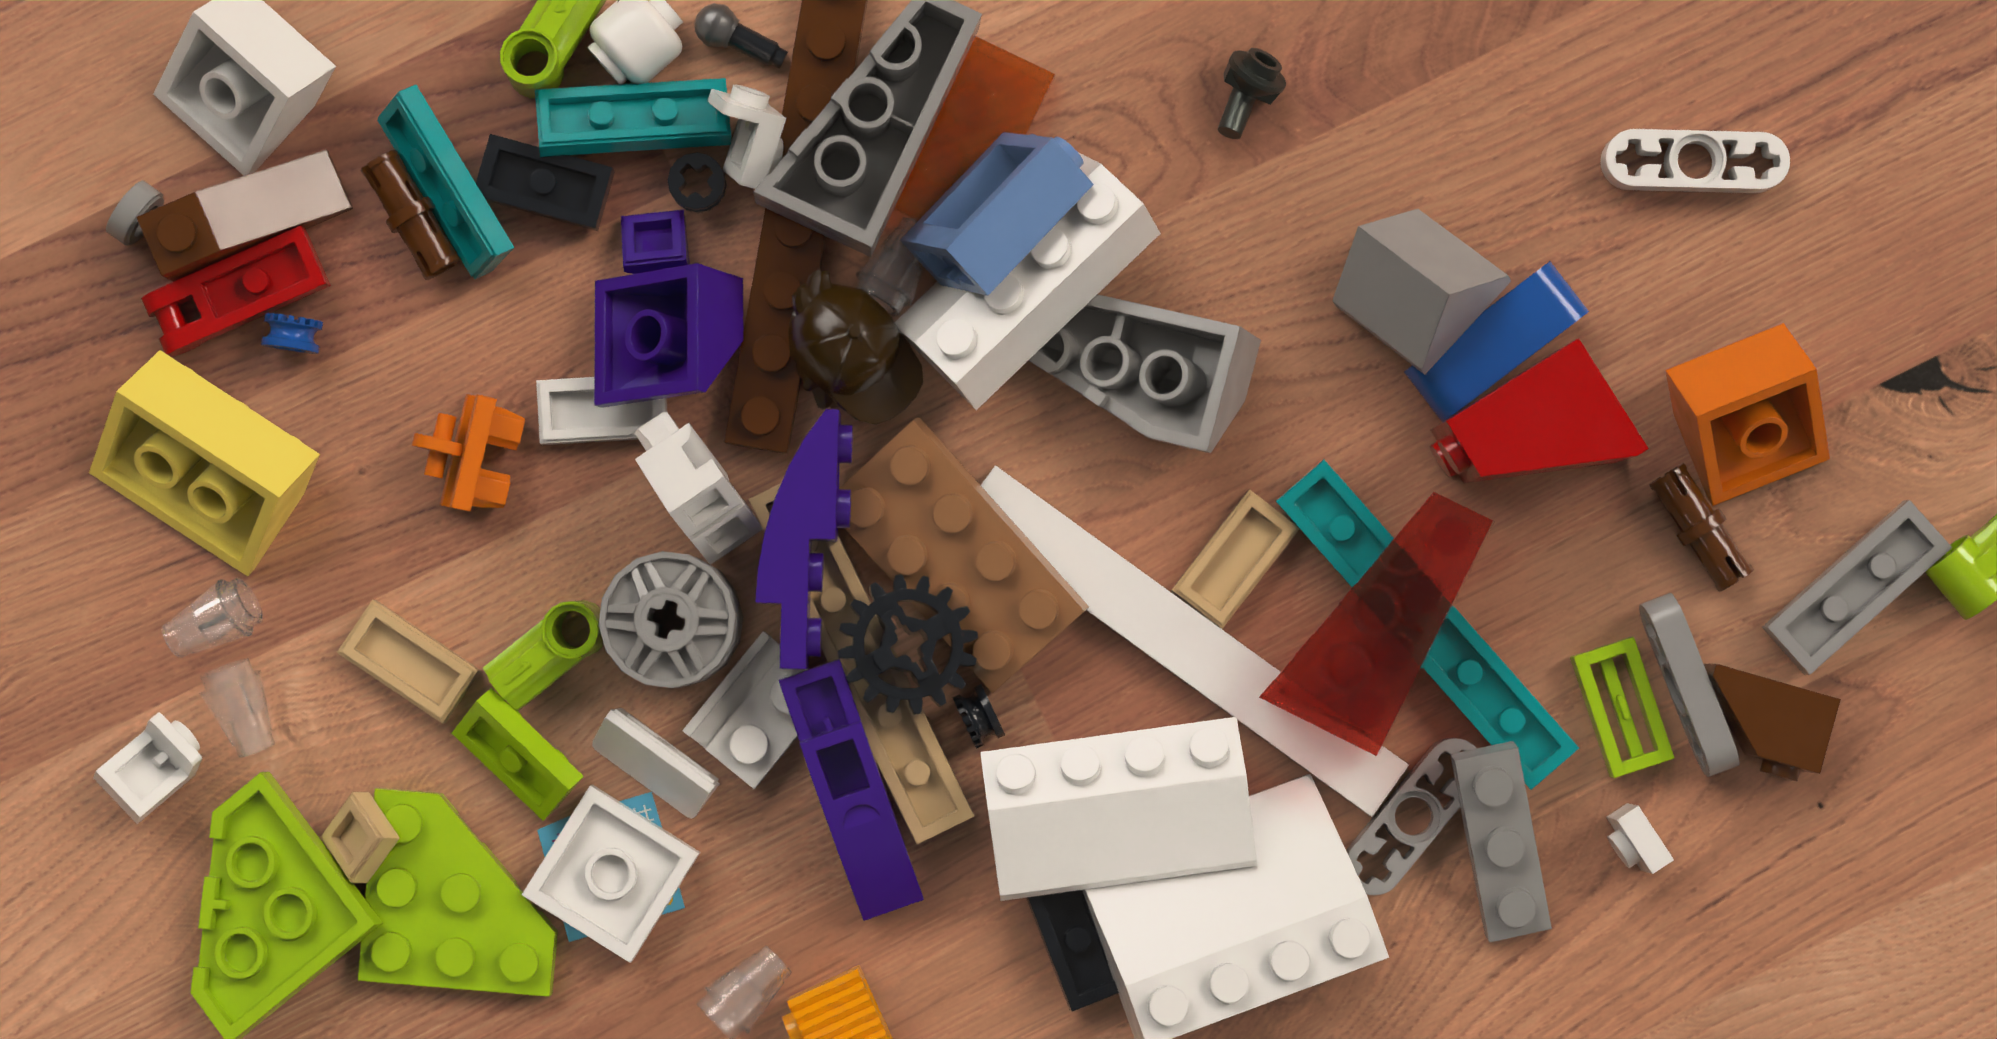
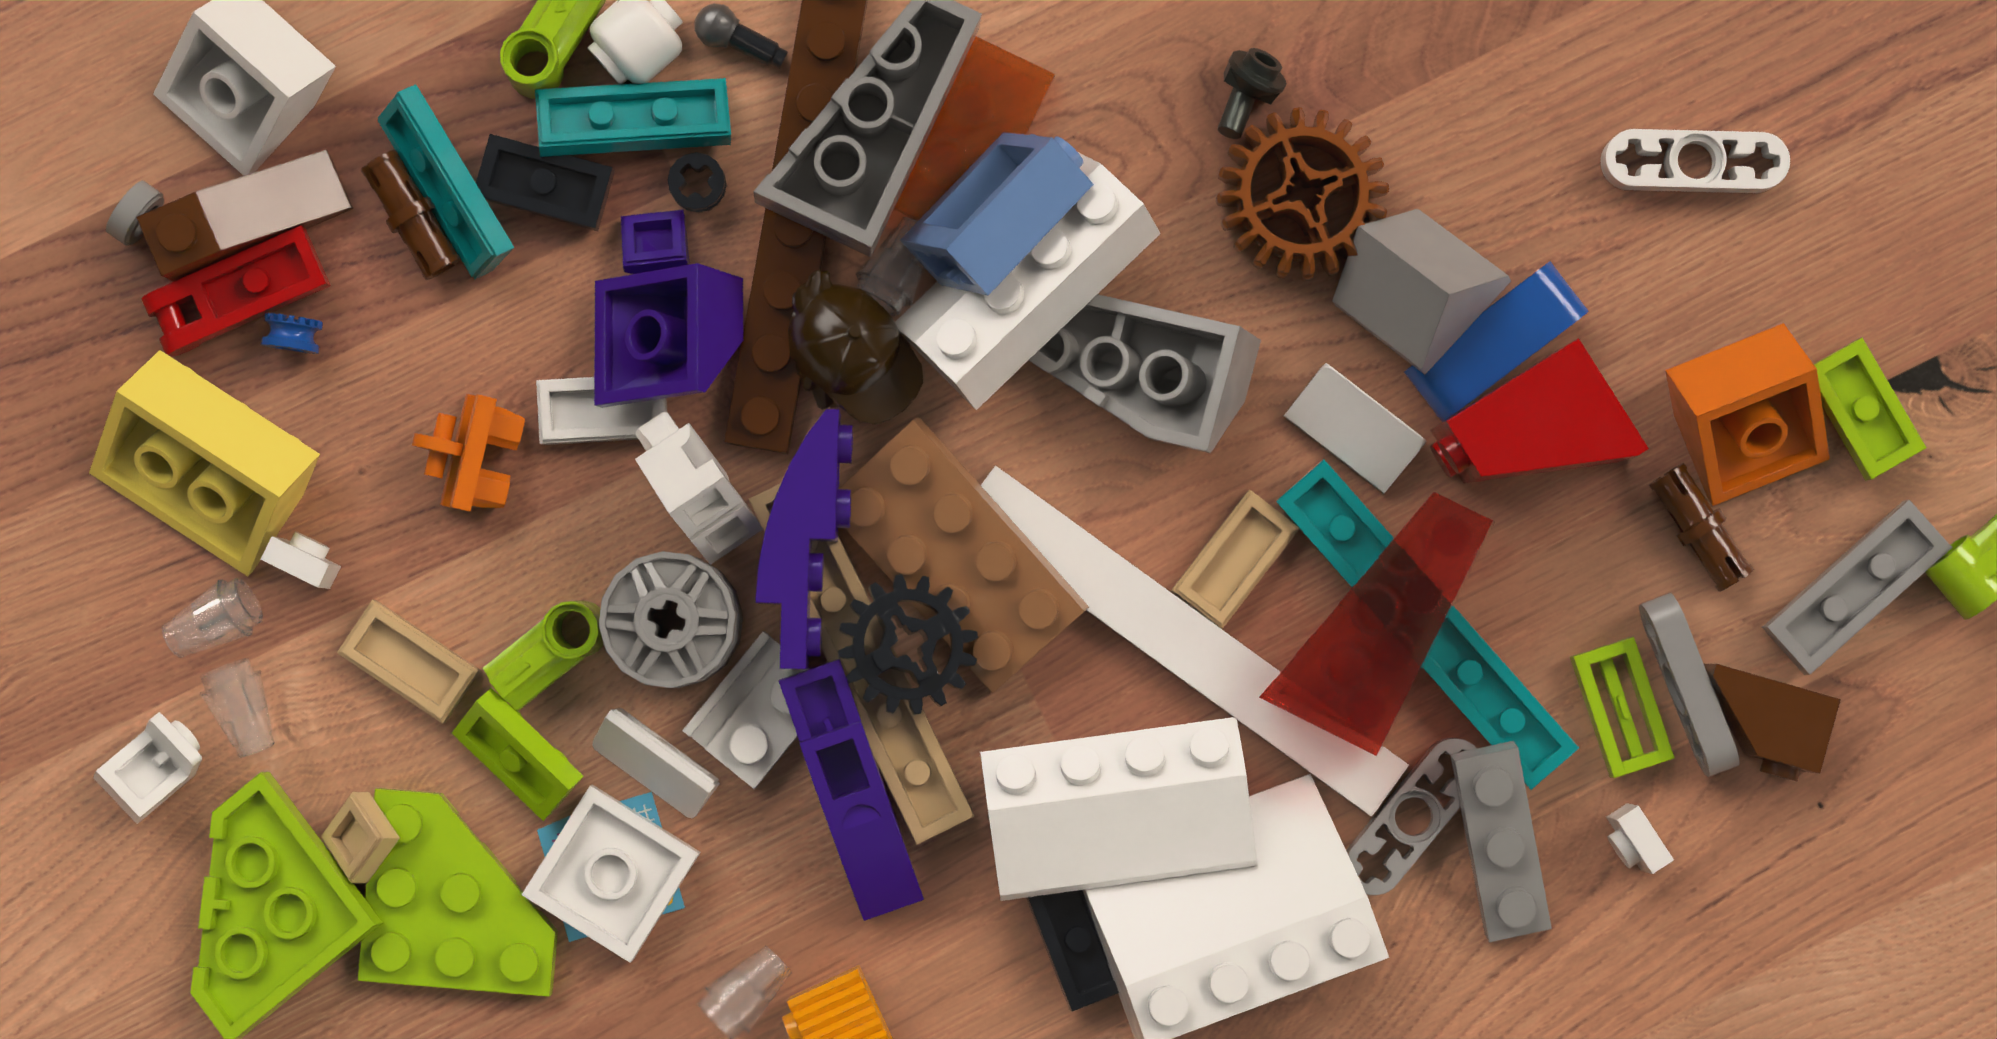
white bracket [708,85,786,189] -> none
black bush [952,684,1005,749] -> none
none -> white plate [260,532,341,589]
none -> dark orange gear [1216,107,1389,281]
none -> white slope [1284,363,1427,494]
none -> lime plate [1814,337,1927,481]

